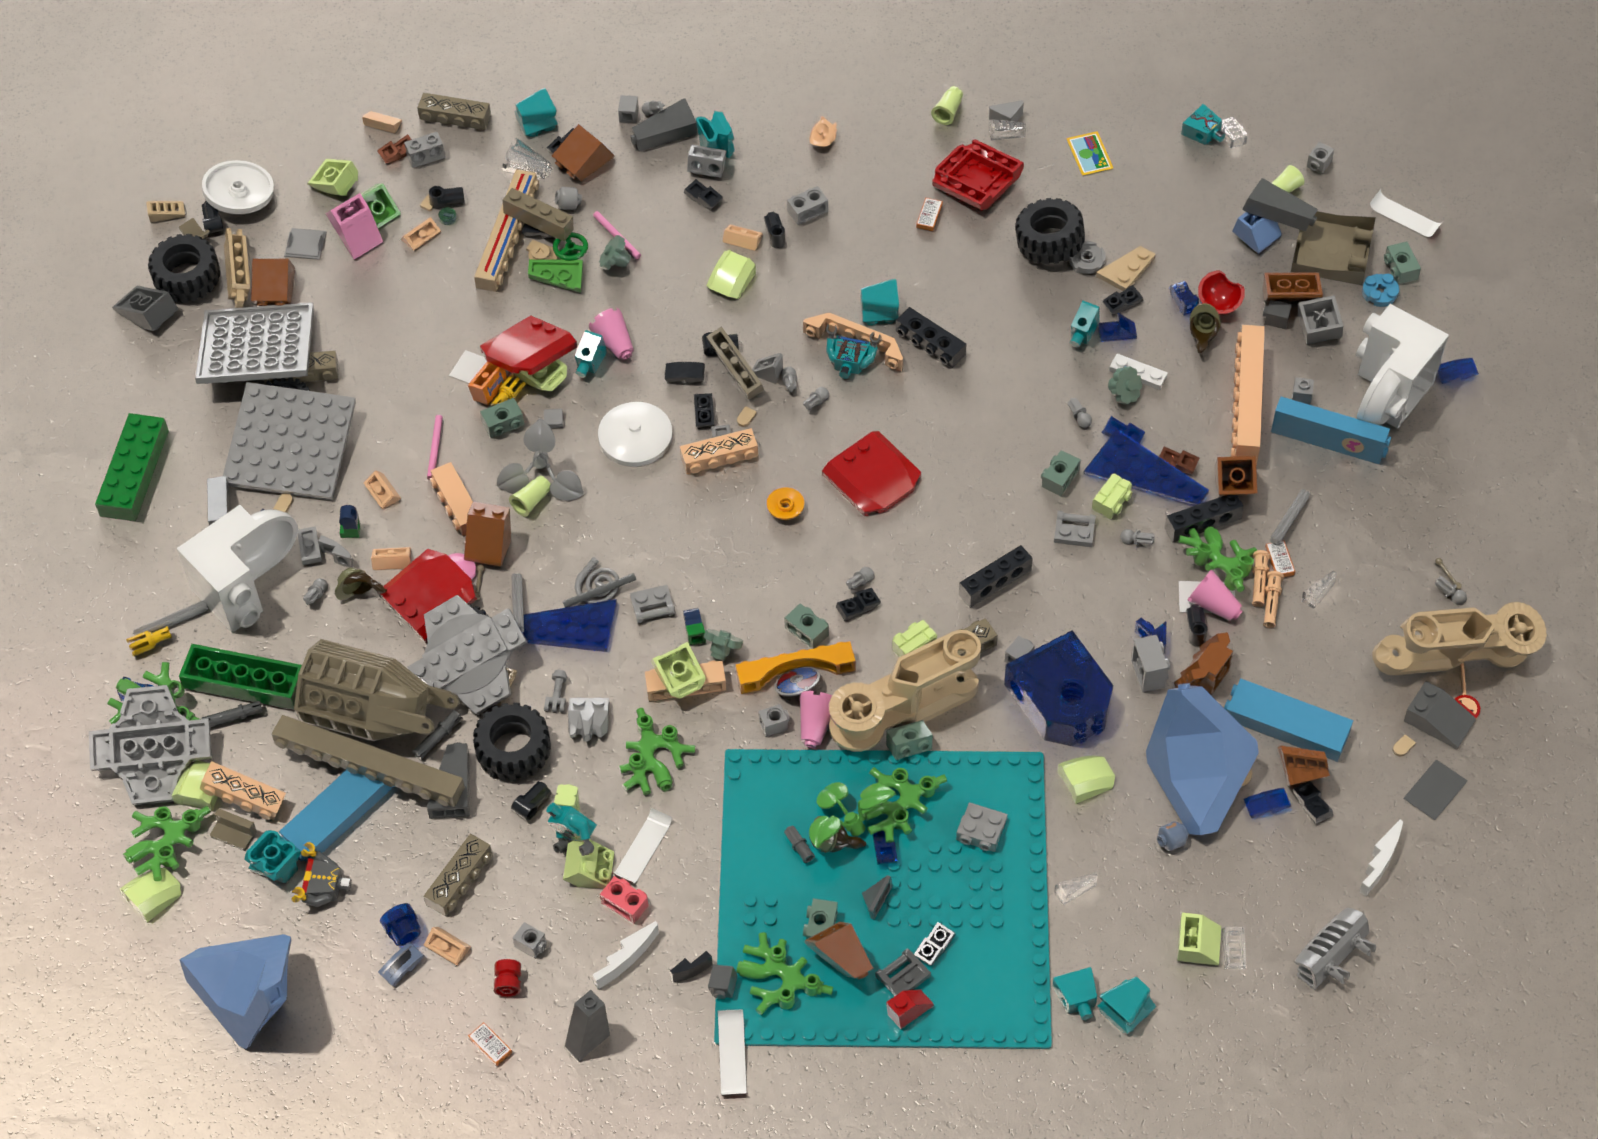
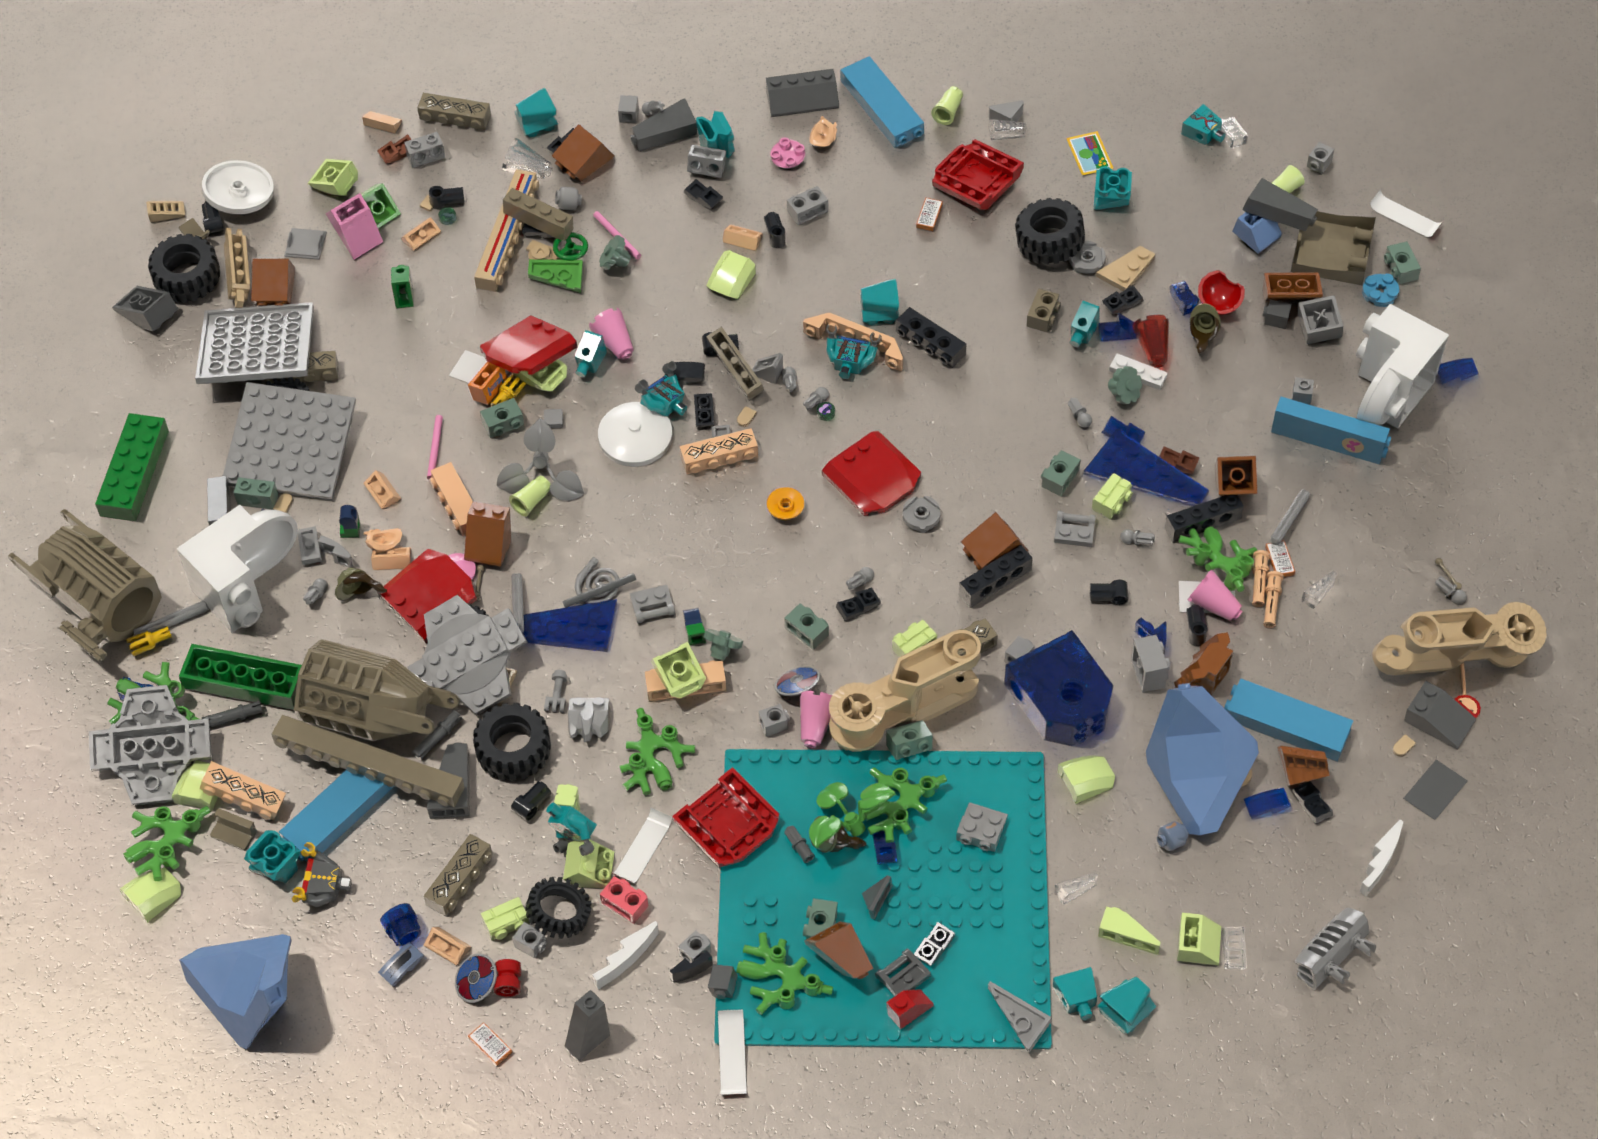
light orange arch [735,641,856,694] -> none
light nougat brick [1230,325,1265,466] -> none
none -> dark tan piece [8,509,162,662]
none -> sand green brick [234,477,279,510]
none -> light nougat hat [363,528,402,551]
none -> green torso [391,265,414,308]
none -> shield [455,953,497,1003]
none -> yellowish green brick [481,897,530,940]
none -> black tyre [525,877,592,939]
none -> torso [635,361,687,416]
none -> red wedge [672,767,780,867]
none -> light grey brick [678,930,711,963]
none -> dark grey slope [766,69,839,117]
none -> bright pink dish [770,137,805,168]
none -> clear green tile [817,402,835,421]
none -> dark azure brick [840,56,924,148]
none -> light grey plate [903,496,940,533]
none -> dark orange slope [961,512,1029,570]
none -> light grey wing [988,981,1052,1053]
none -> dark tan brick [1026,288,1061,332]
none -> black piece [1090,579,1128,605]
none -> teal piece [1093,166,1132,210]
none -> yellowish green slope [1098,906,1161,955]
none -> clear red cone [1132,314,1169,368]

